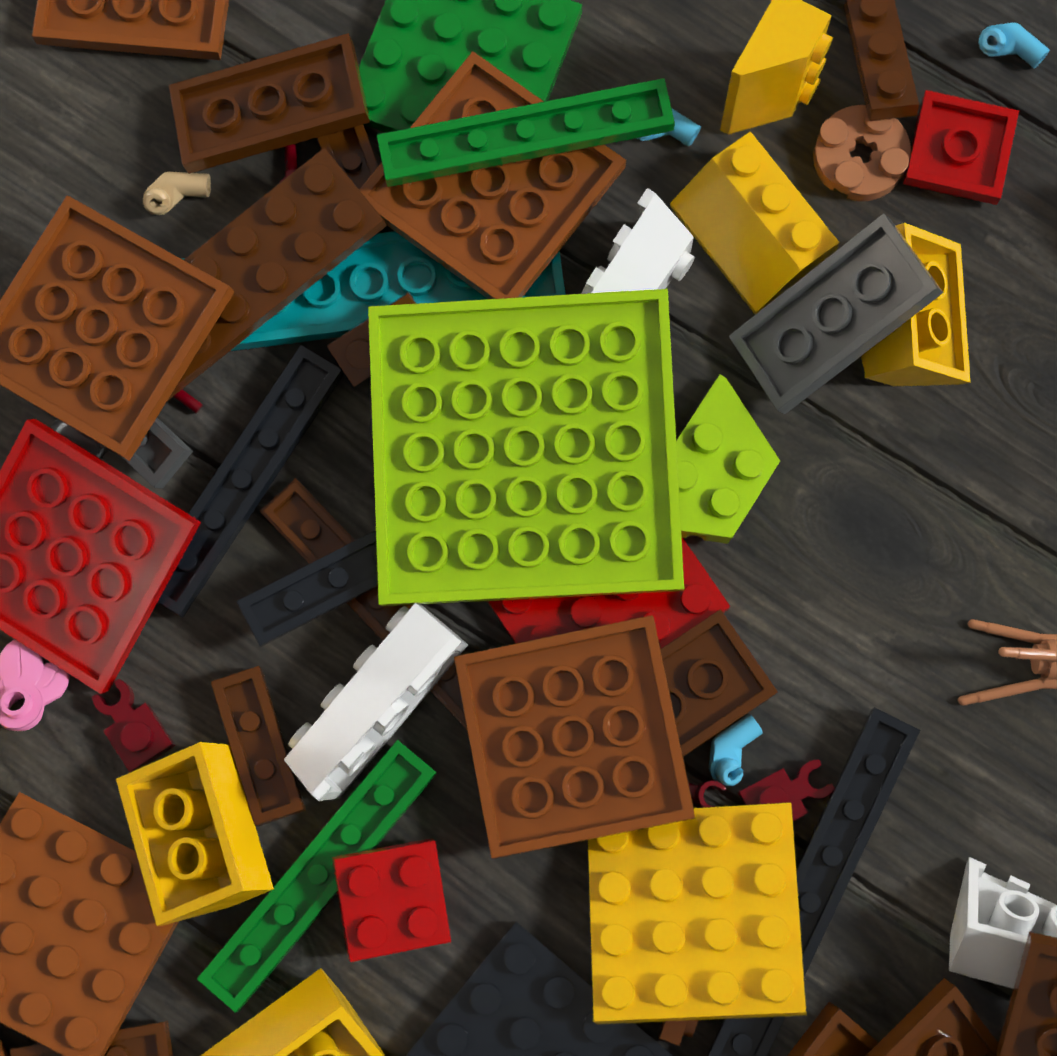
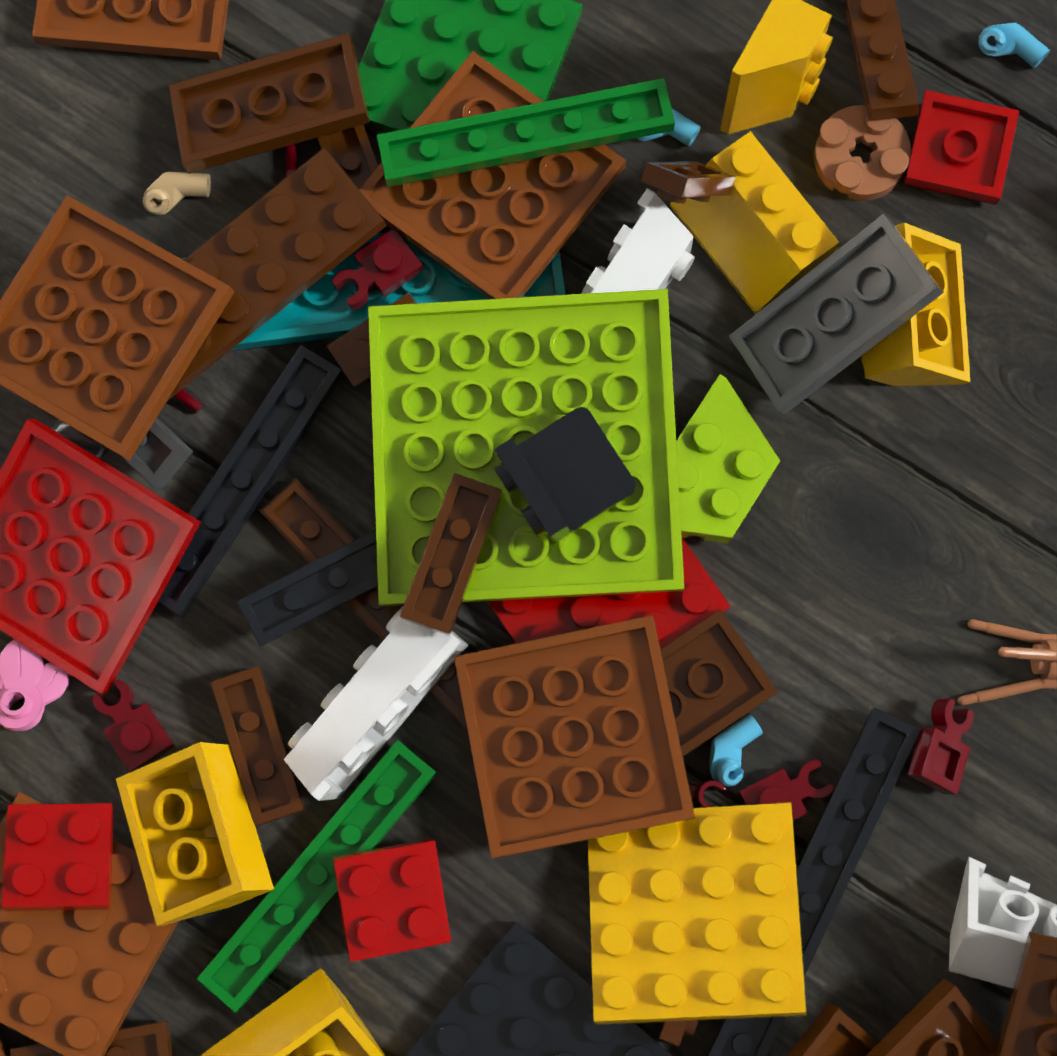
none -> red plate [1,803,115,911]
none -> dark red plate [332,228,424,311]
none -> reddish brown plate [400,473,503,636]
none -> black bracket [493,407,636,544]
none -> reddish brown plate [641,161,735,204]
none -> dark red plate [908,698,974,795]

